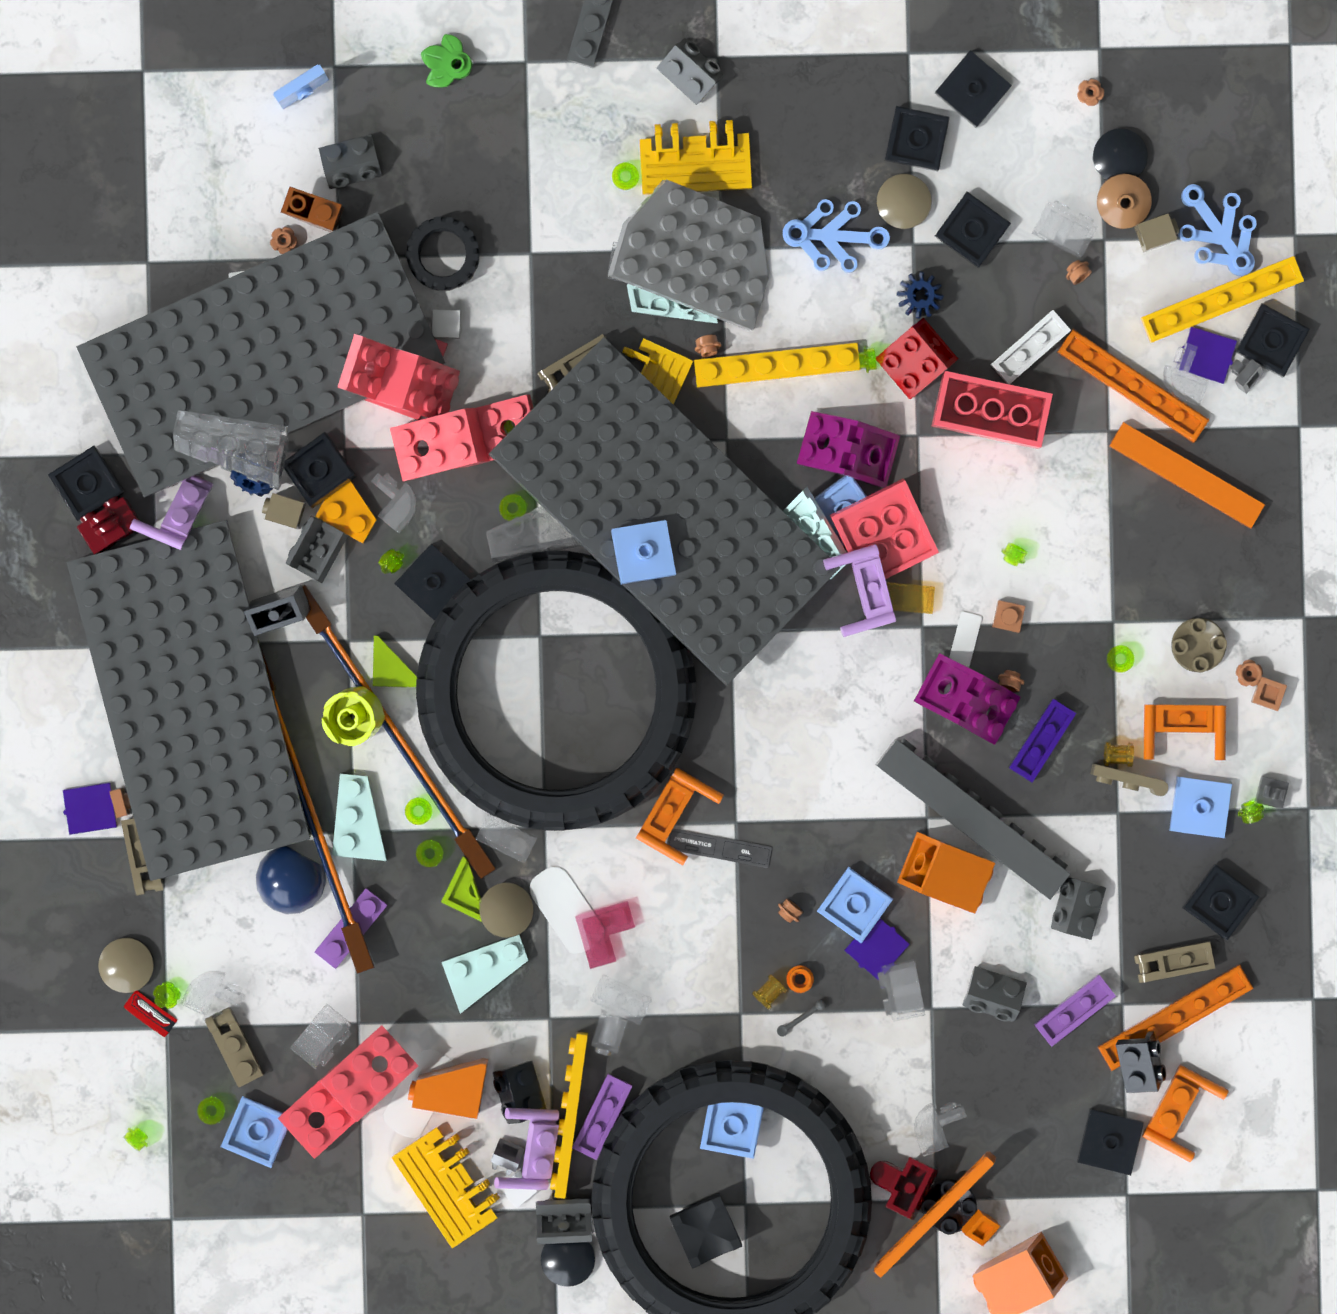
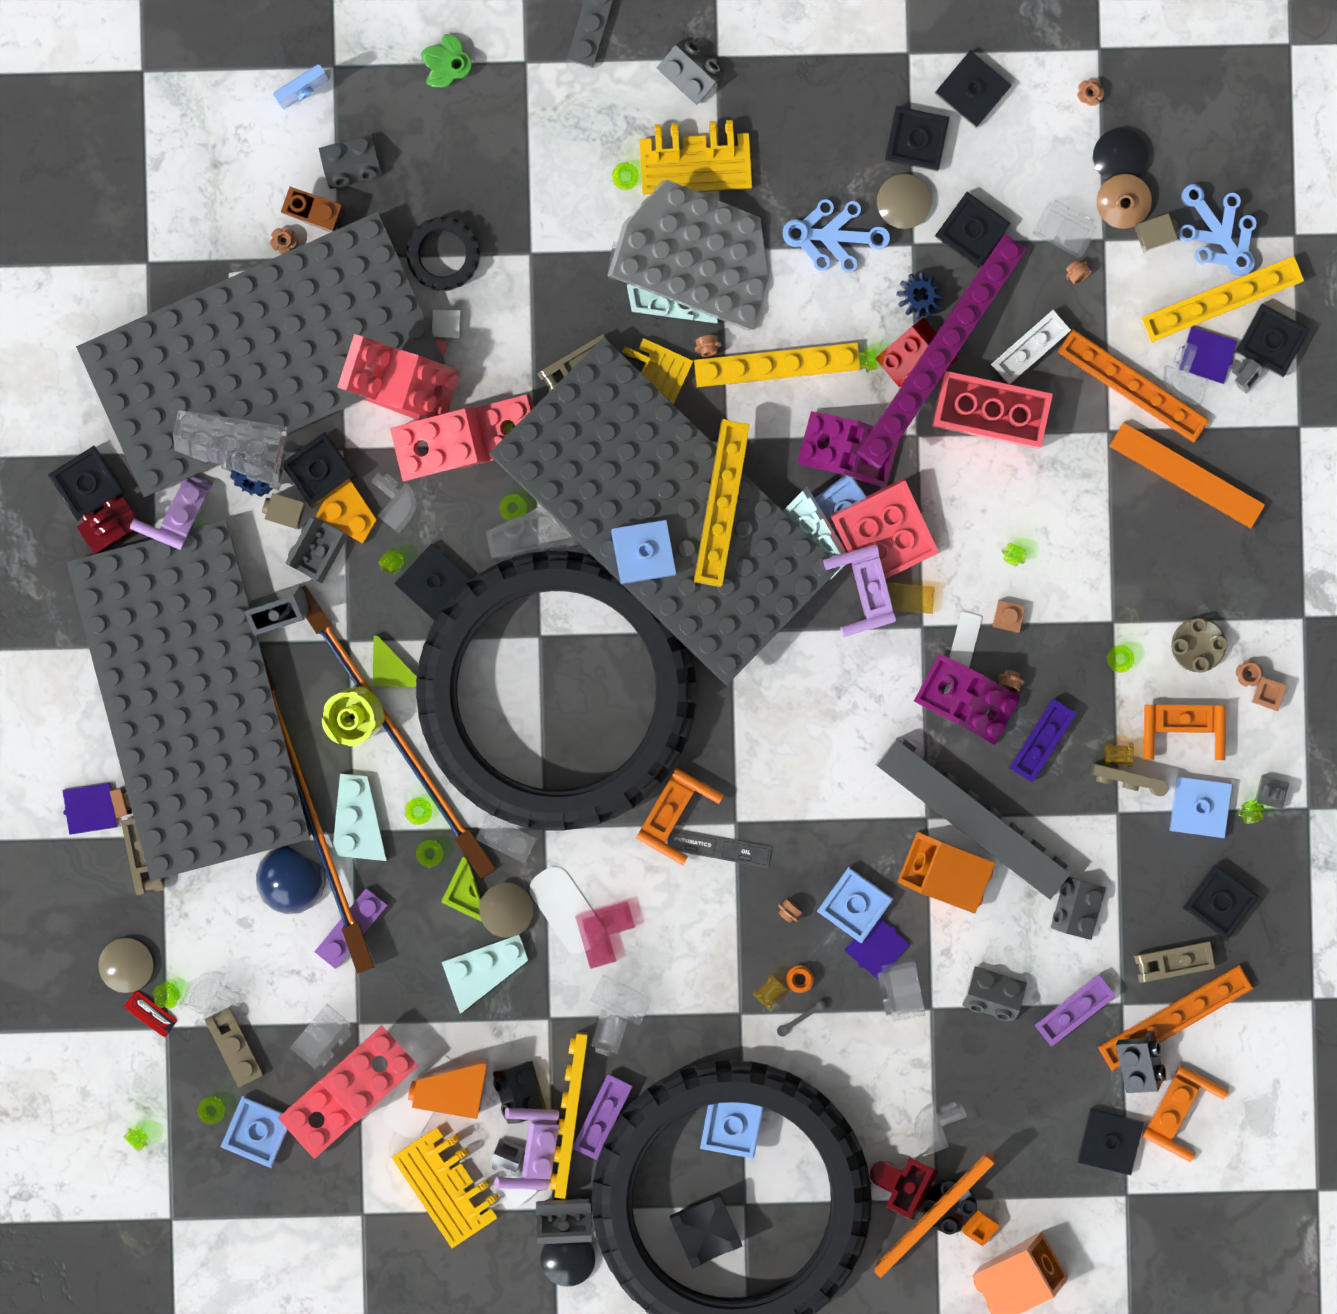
none -> yellow plate [694,419,750,587]
none -> magenta plate [856,233,1027,469]

